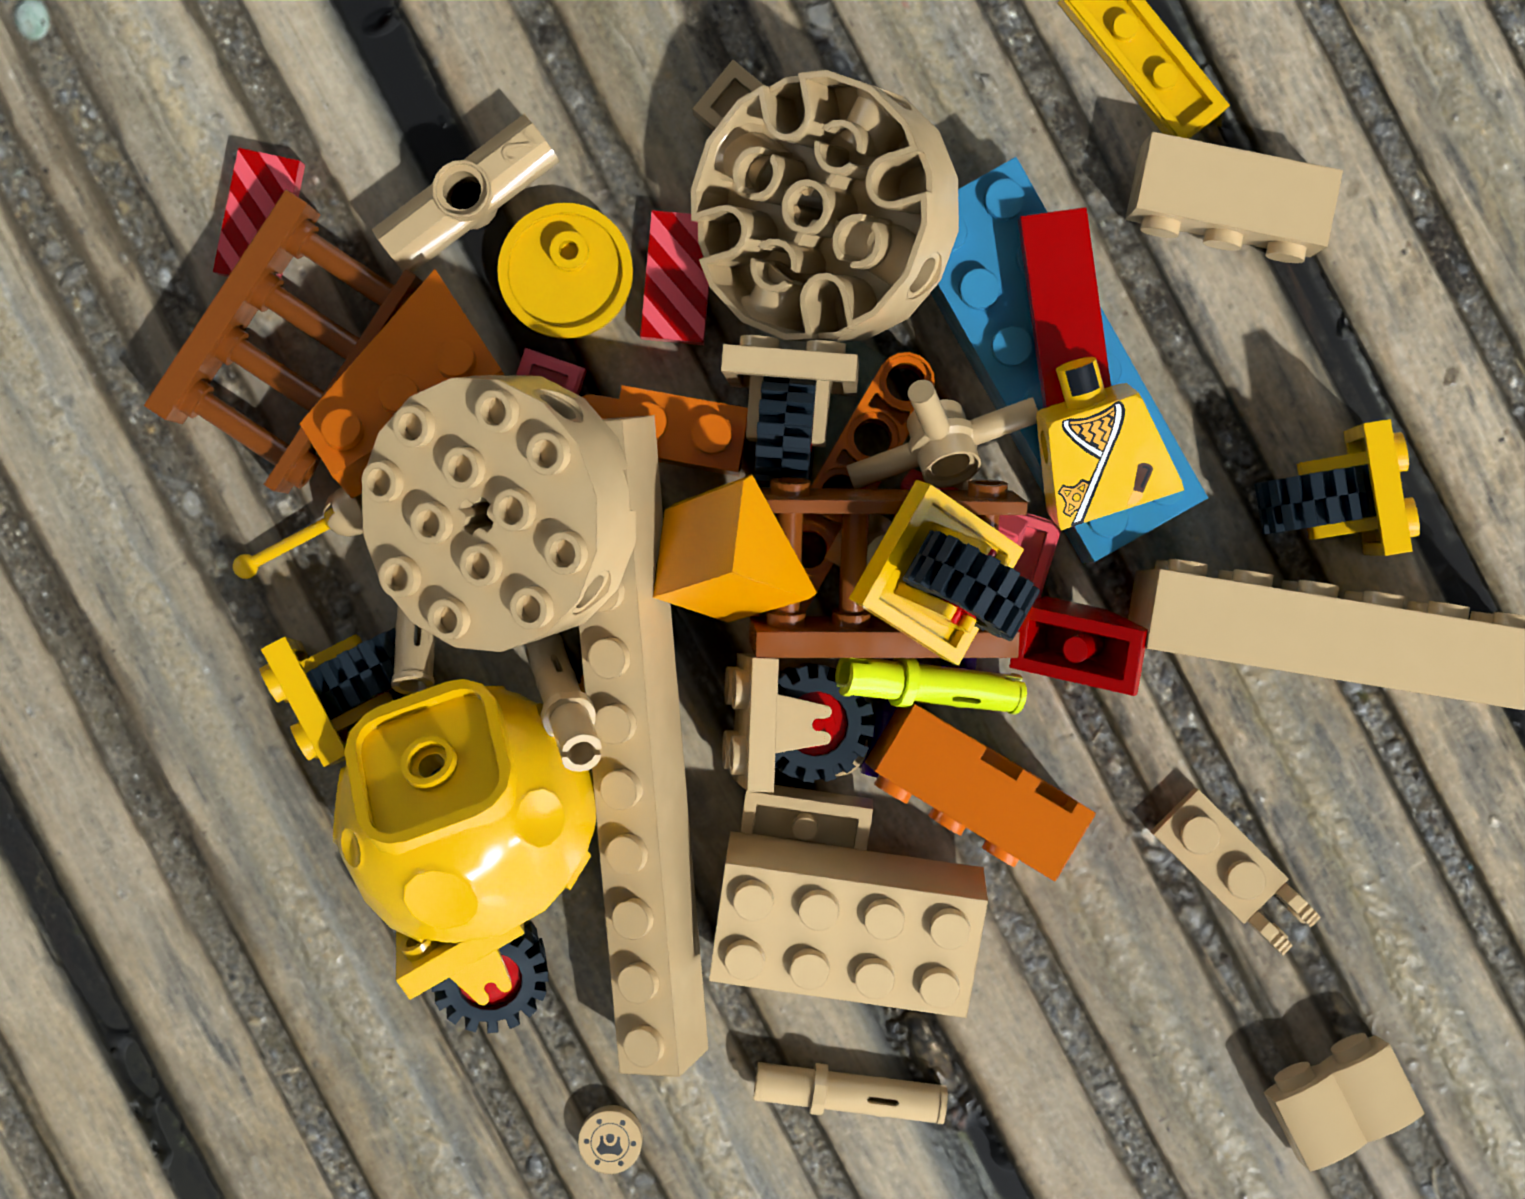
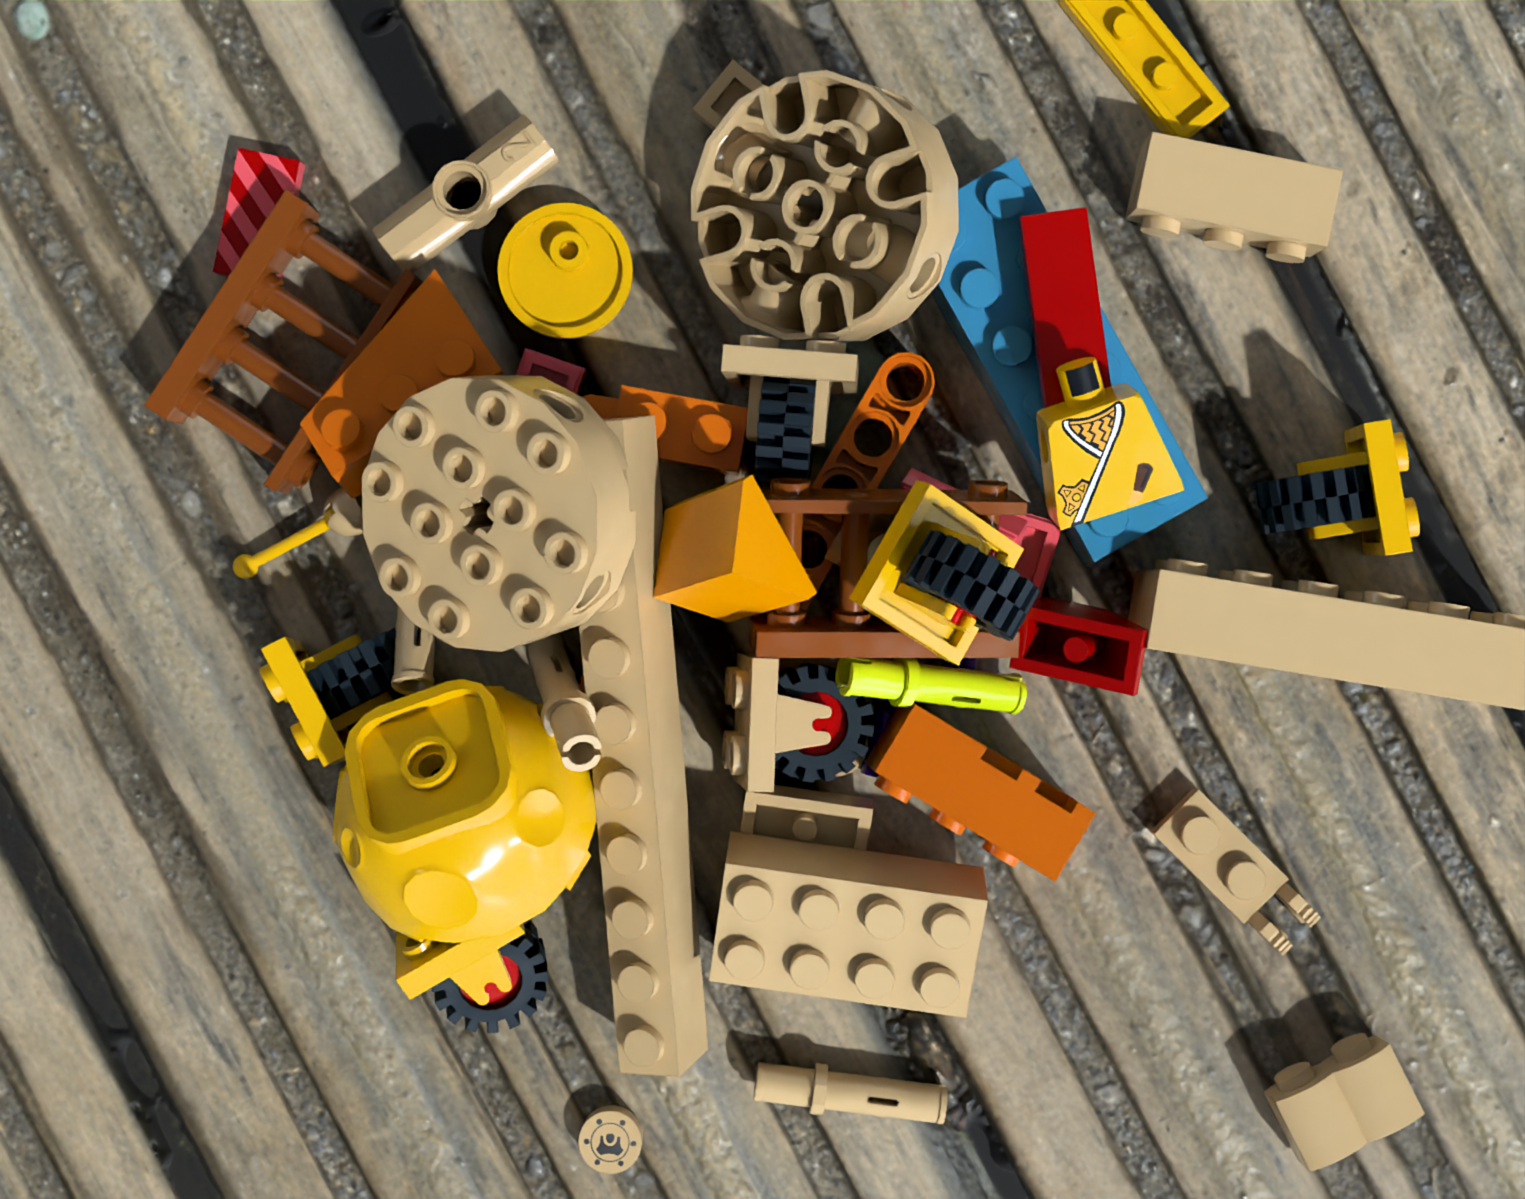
tile [640,210,709,345] -> none
tan bar [847,380,1038,490] -> none

